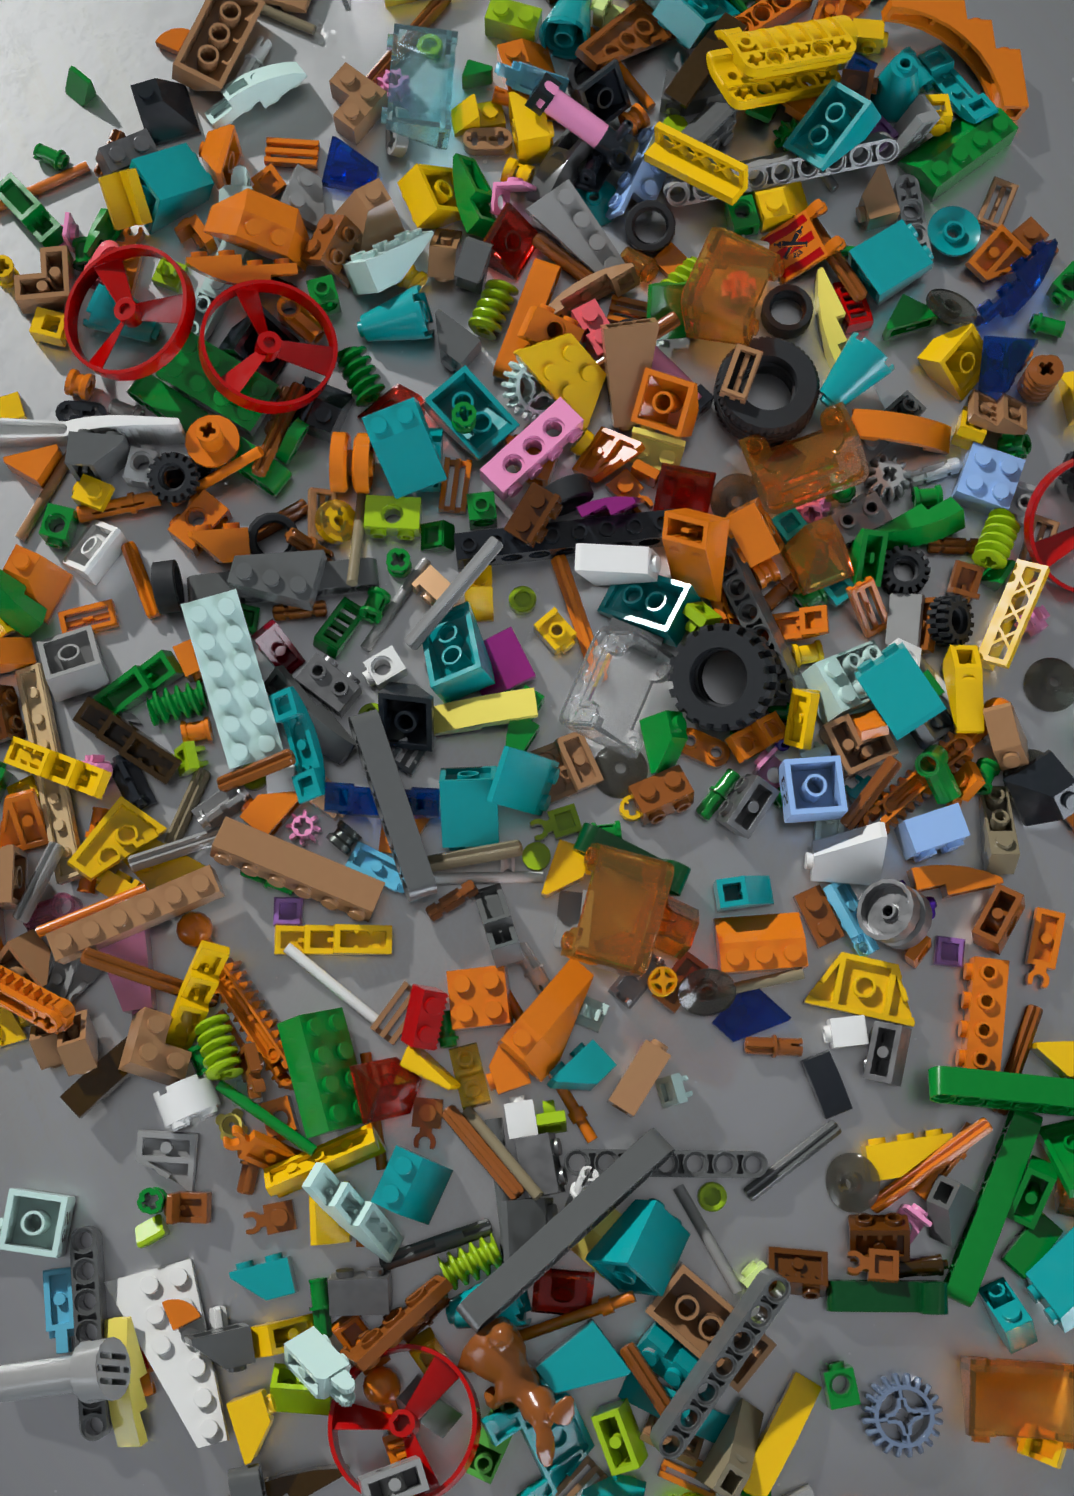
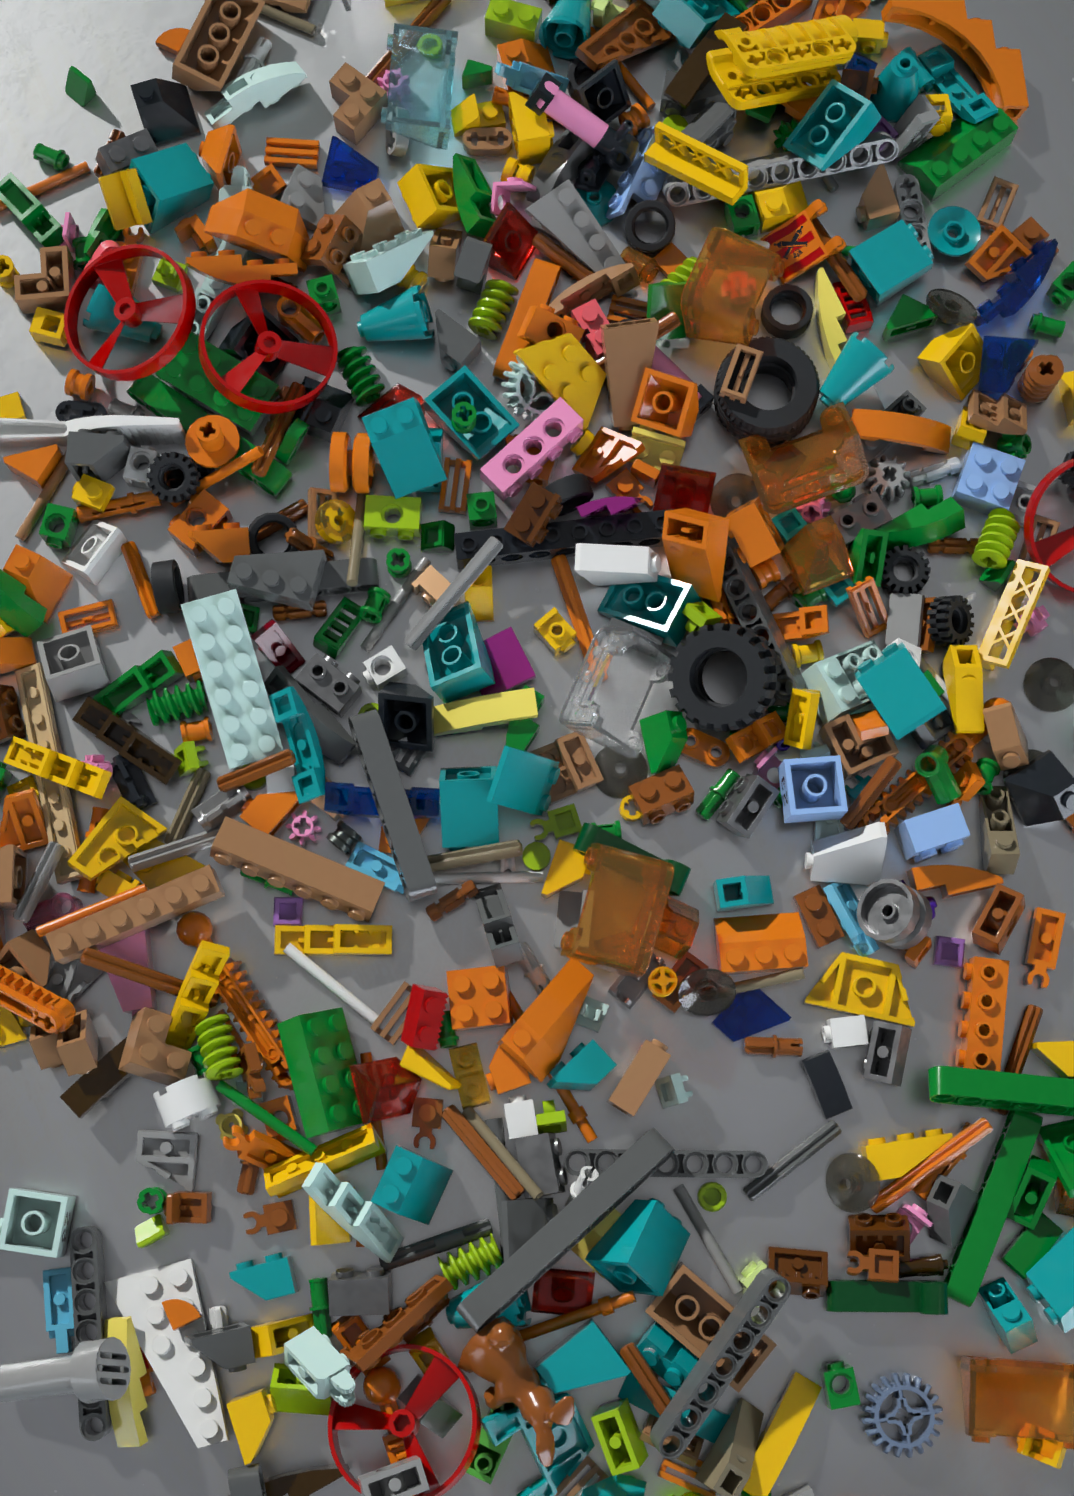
lime tile [509,586,536,615] -> none
dark orange bracket [946,560,984,604] -> none

